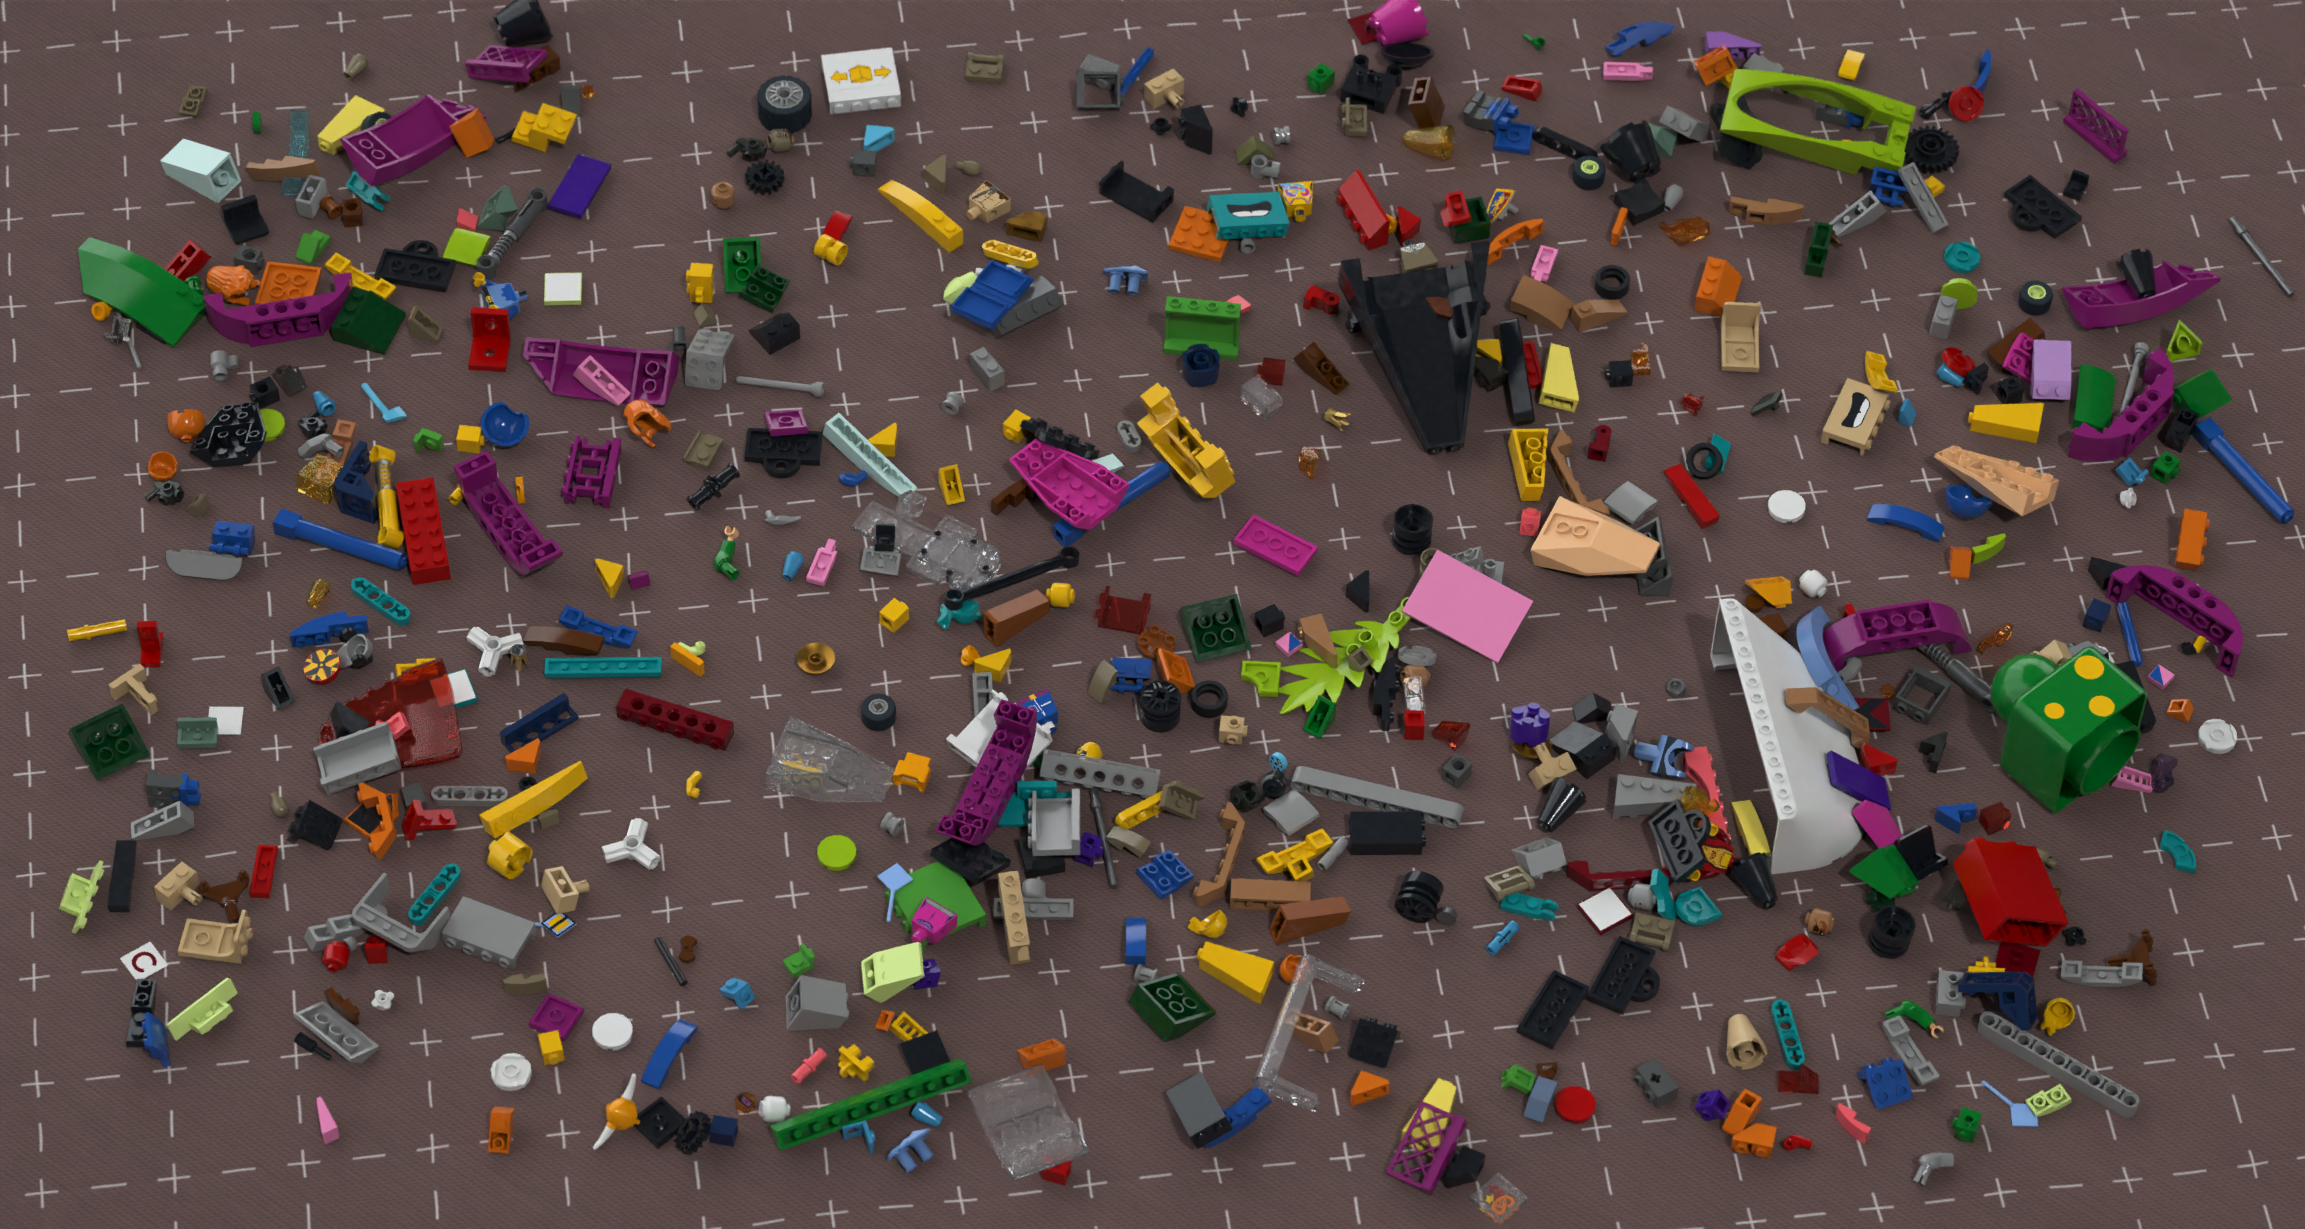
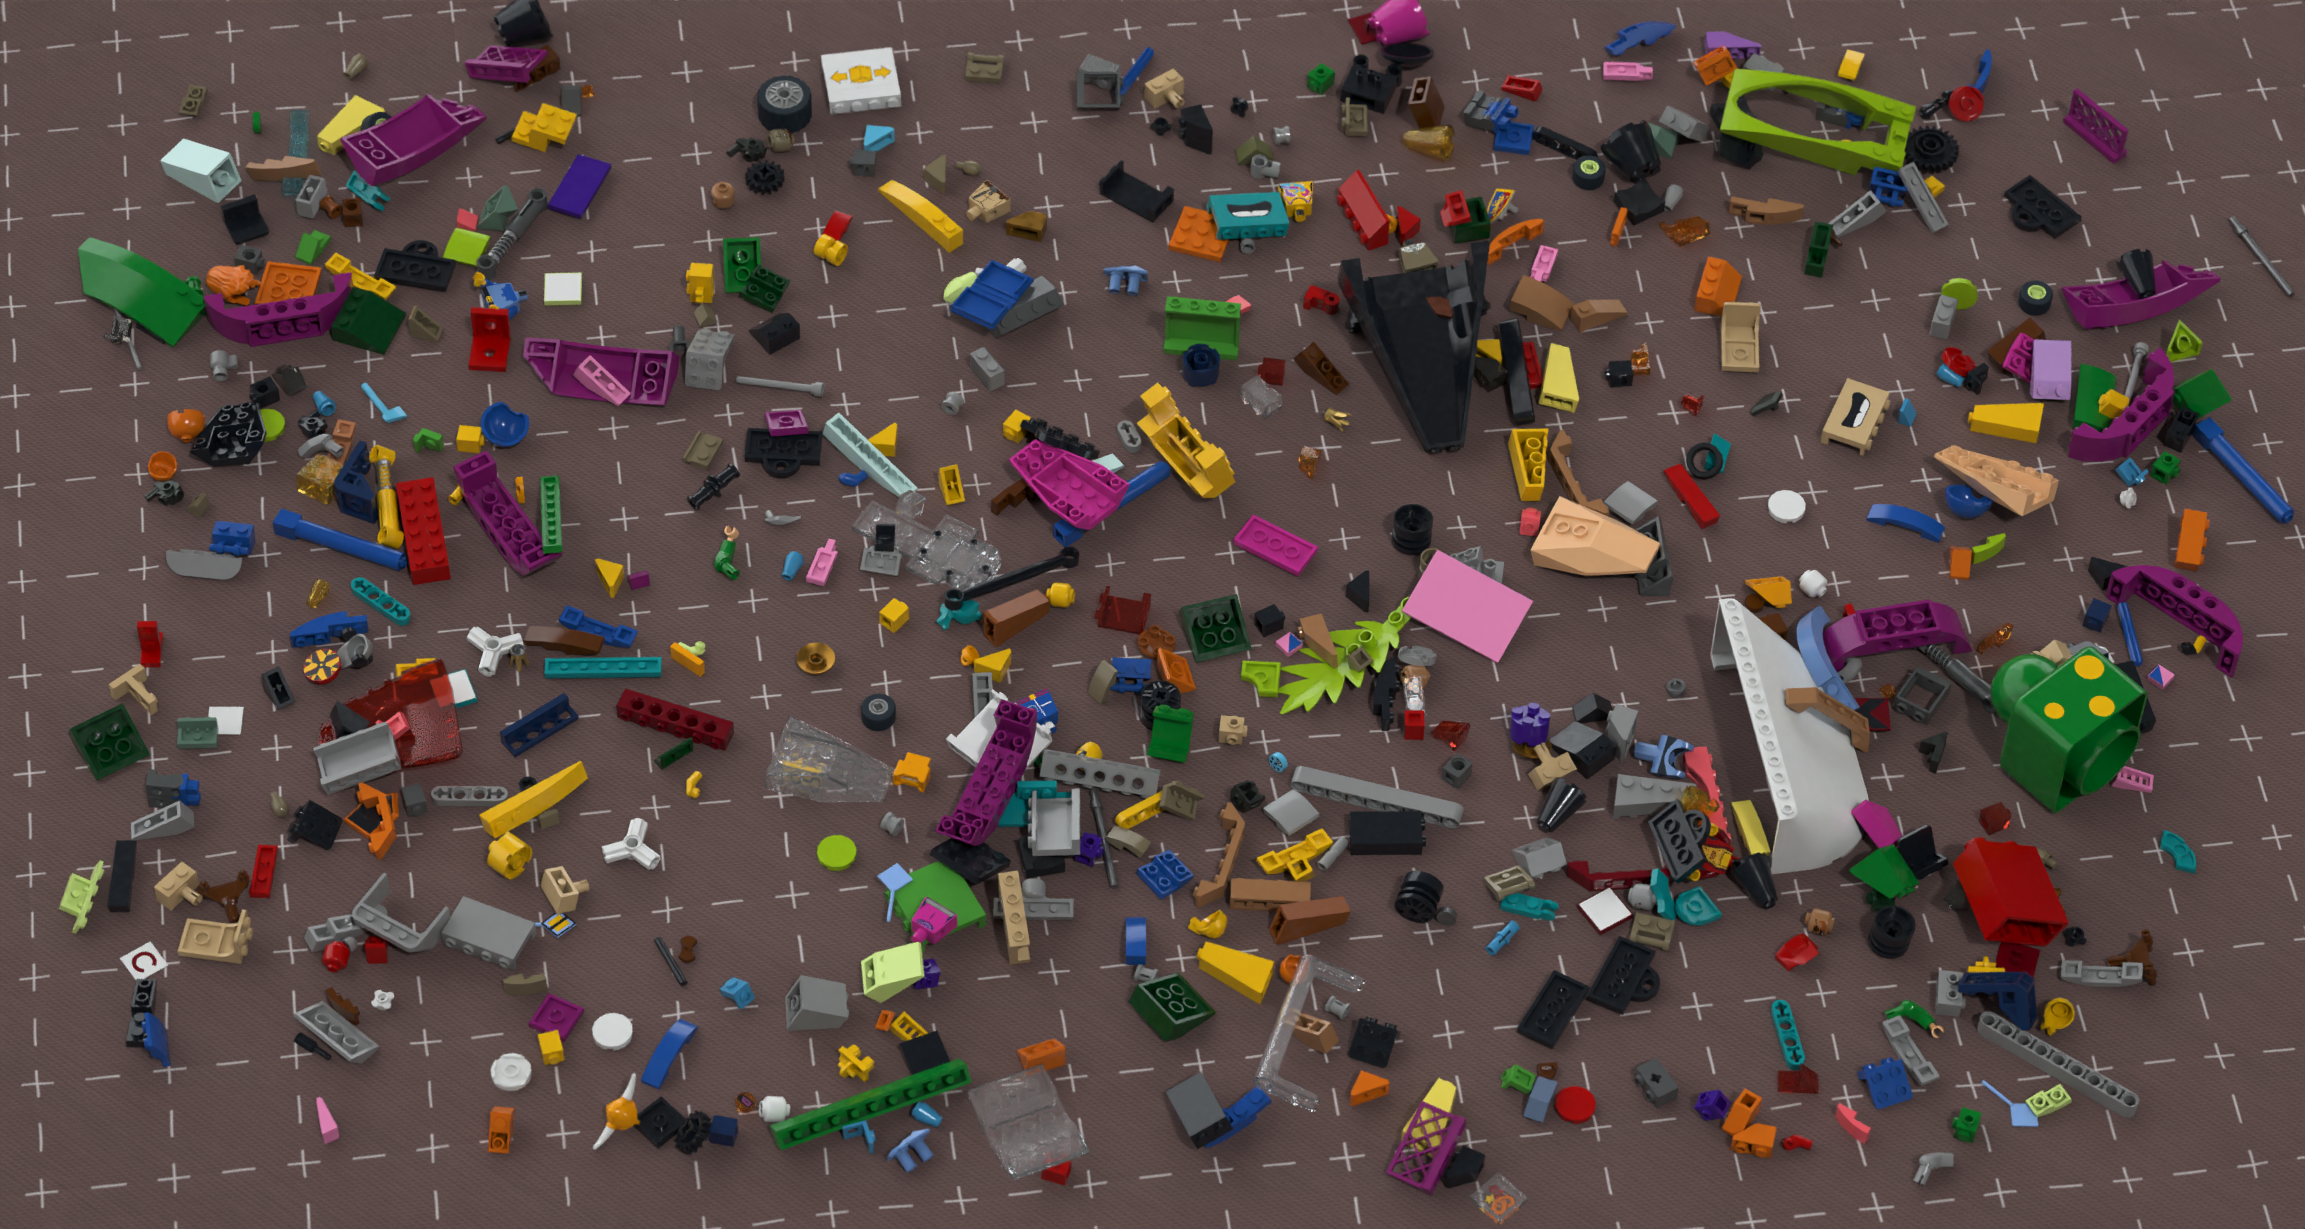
yellow pin [67,619,127,642] -> none
light orange tile [91,302,113,321] -> none
red slope [164,239,211,281] -> none
yellowish green bracket [166,978,237,1040] -> none
red bracket [401,800,457,841] -> none
teal beam [408,864,461,926] -> none
orange slope [449,108,495,158] -> none
orange slope [505,738,541,774] -> none
magenta fence [561,435,622,509] -> none
orange hair [623,400,672,448] -> none
bright green bracket [783,943,815,979] -> none
coral pin [790,1048,827,1084] -> none
yellow beam [982,240,1039,269] -> none
black tyre [1191,680,1228,718] -> none
black head [1260,770,1288,799] -> none
green slope [1303,695,1336,739] -> none
green hand [1523,33,1545,50] -> none
dark red leg [1587,425,1612,462] -> none
black tyre [1595,265,1630,300] -> none
tan cone [1727,1014,1767,1070] -> none
dark purple tile [1826,750,1891,811] -> none
red slope [1859,743,1898,776] -> none
yellow slope [1865,351,1898,393] -> none
blue slope [1935,803,1977,834] -> none
teal tile [1944,242,1981,273] -> none
black brick [1996,375,2024,404] -> none
black bracket [2063,169,2090,202] -> none
clear purple leg [2151,753,2178,794] -> none
orange slope [2166,699,2194,722] -> none
white tile [2198,719,2237,754] -> none
none -> green tile [540,476,563,554]
none -> dark green slope [654,737,693,770]
none -> green panel [1147,705,1194,762]
none -> yellow brick [2099,389,2129,420]

